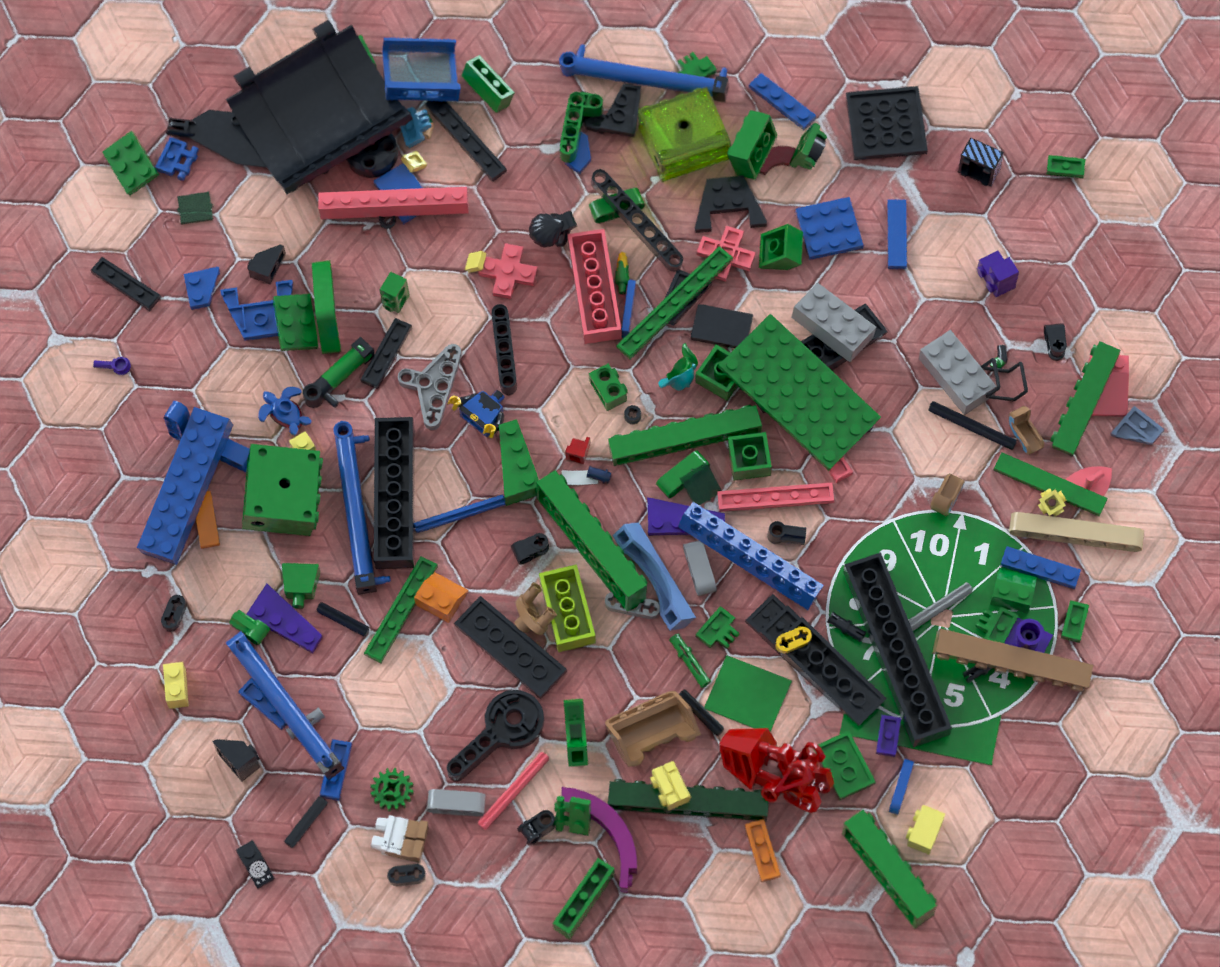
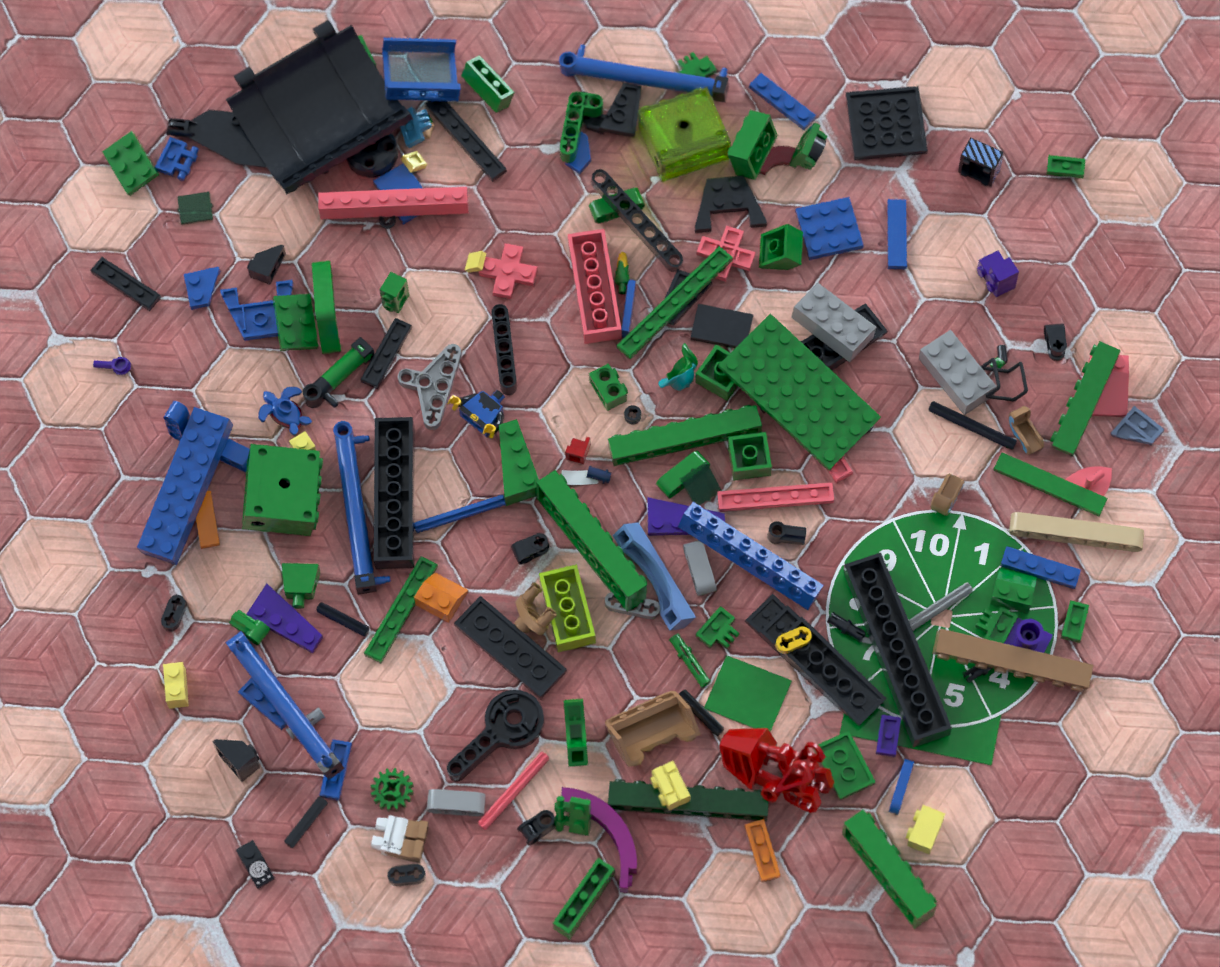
black animal [529,211,577,248] -> none
light yellow brick [1038,488,1067,517] -> none

